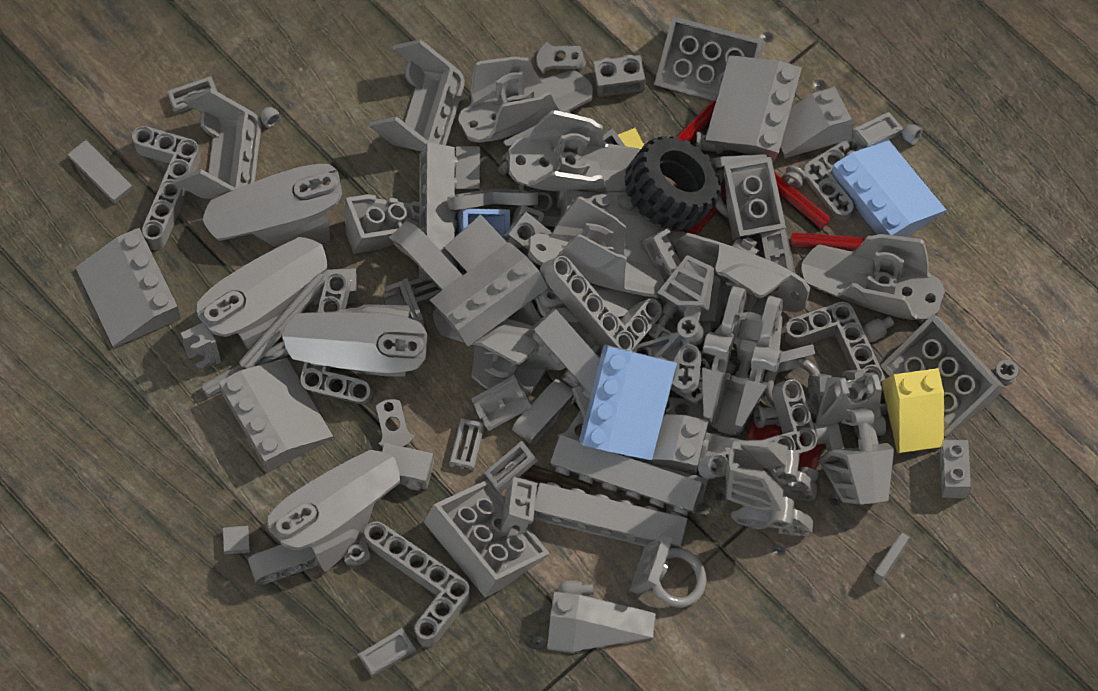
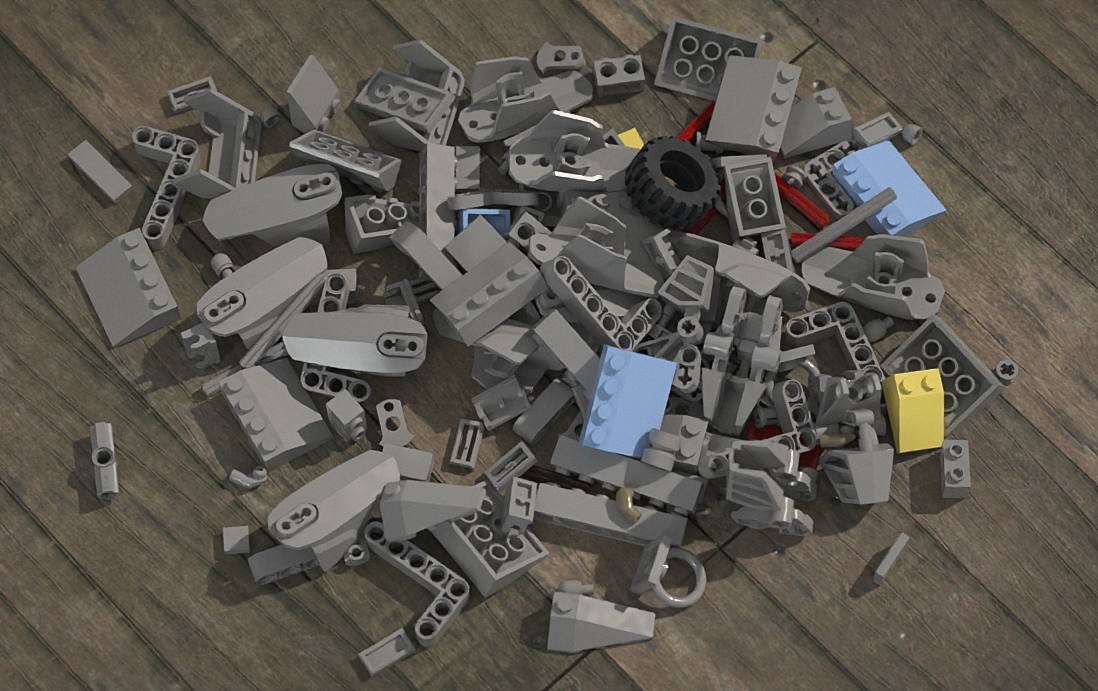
none -> light grey piece [90,422,120,500]
none -> light grey cylinder [211,253,234,278]
none -> light grey arm [229,466,267,489]
none -> light grey slope [286,55,341,133]
none -> light grey slope [289,129,401,192]
none -> light grey brick [326,389,367,444]
none -> light grey tile [353,67,455,133]
none -> light grey wedge [380,480,486,541]
none -> dark tan arm [616,487,642,524]
none -> light grey wheel [641,428,683,472]
none -> light grey axle [790,187,897,263]
none -> dark tan arm [820,425,855,447]

